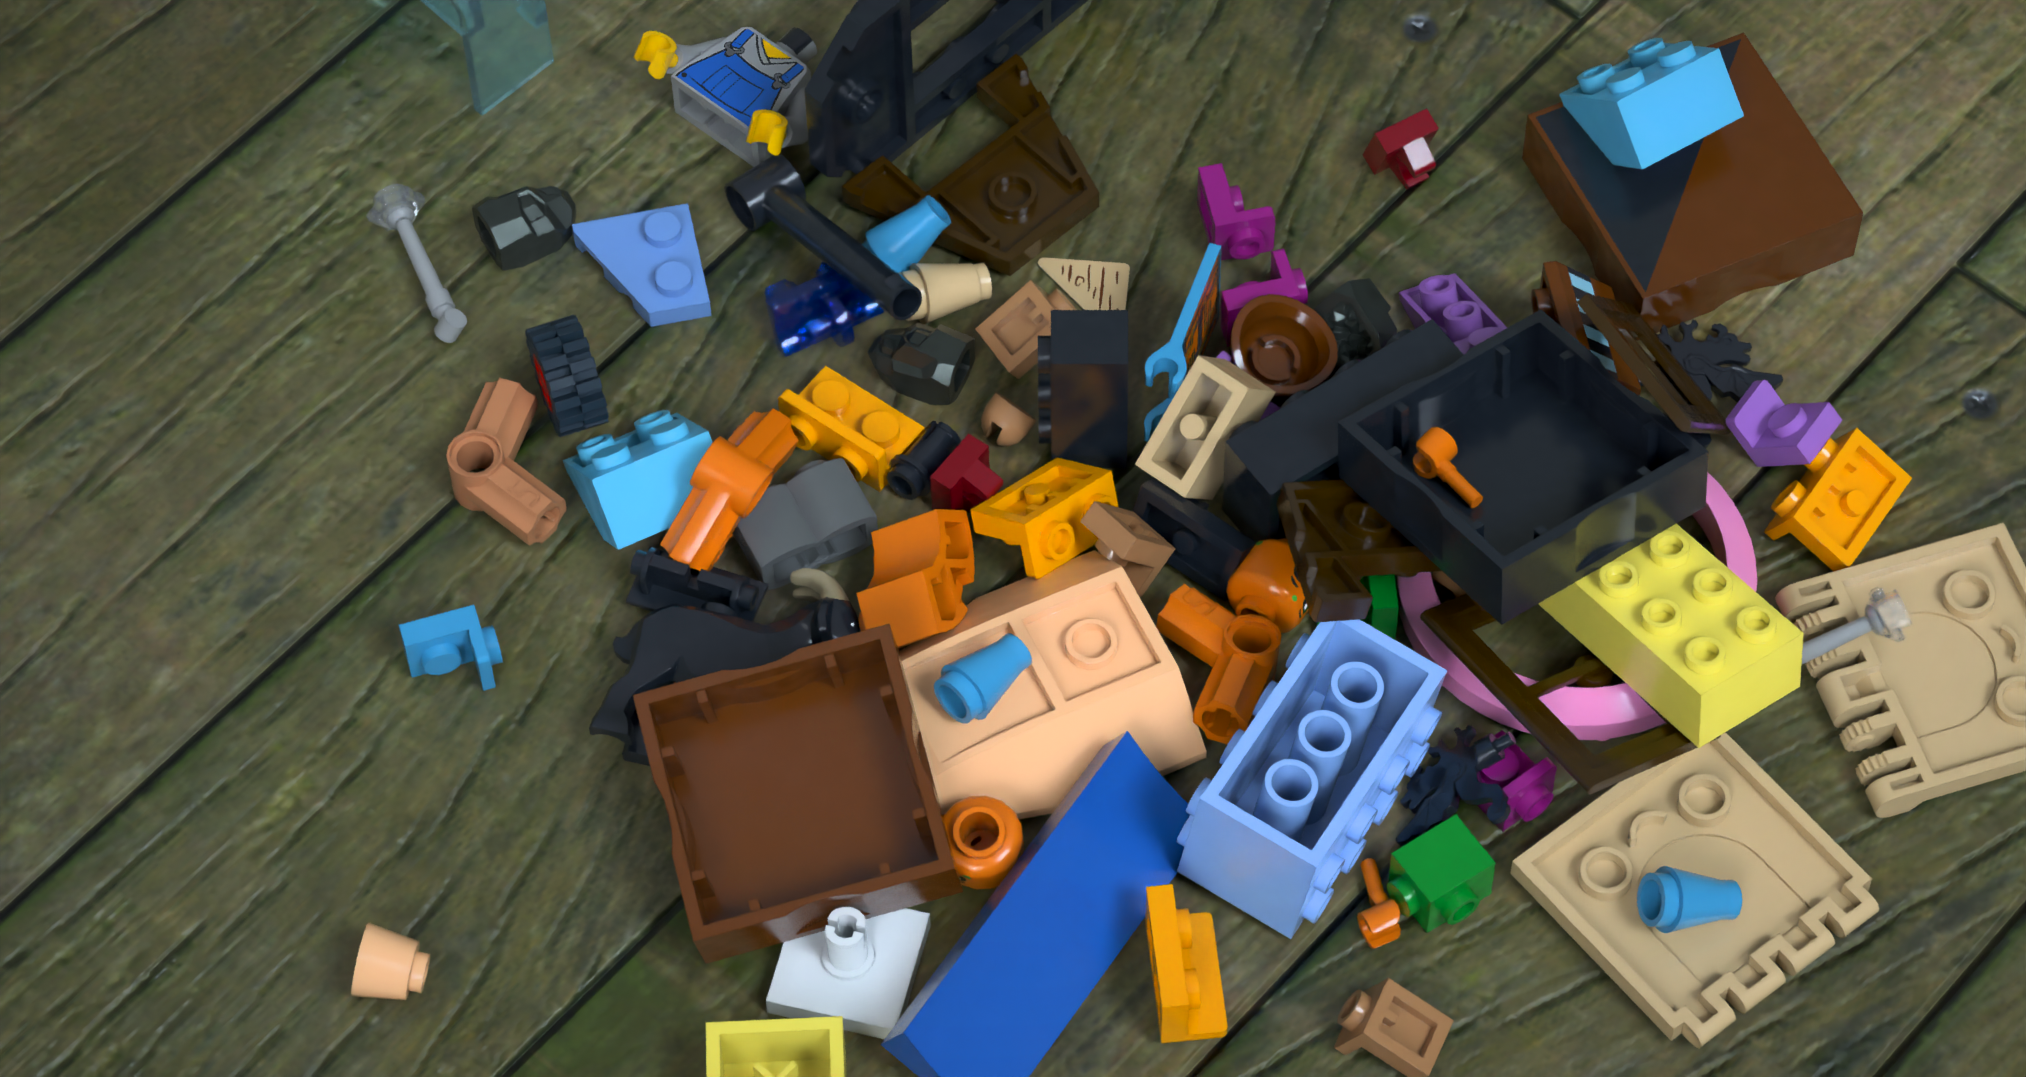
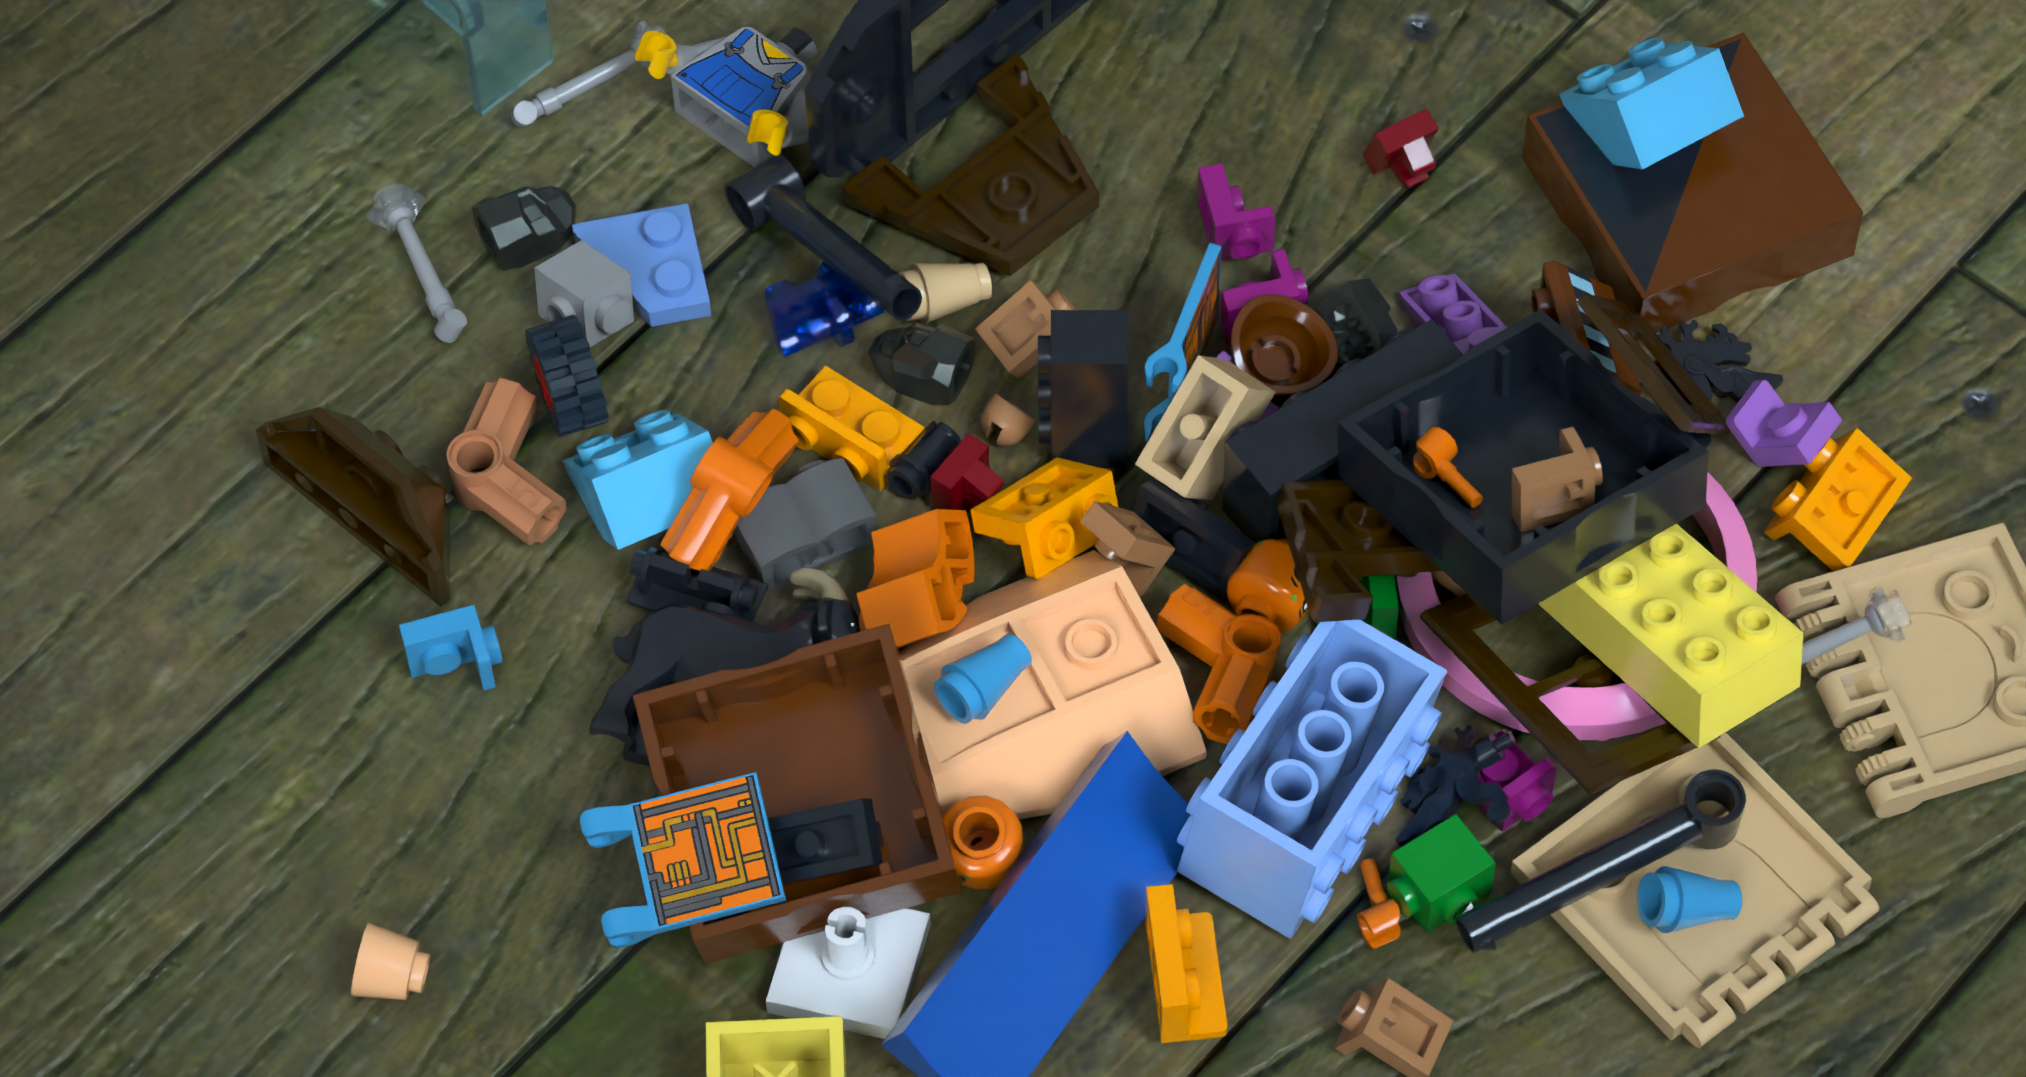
dark azure cone [862,195,951,273] -> none
tan sticker [1038,257,1130,310] -> none
none -> dark brown wedge [256,407,450,607]
none -> light grey piece [511,20,667,128]
none -> light grey brick [534,240,634,347]
none -> flag [580,772,787,948]
none -> black hinge [768,798,884,886]
none -> black piece [1455,769,1746,953]
none -> medium nougat bracket [1512,426,1603,533]

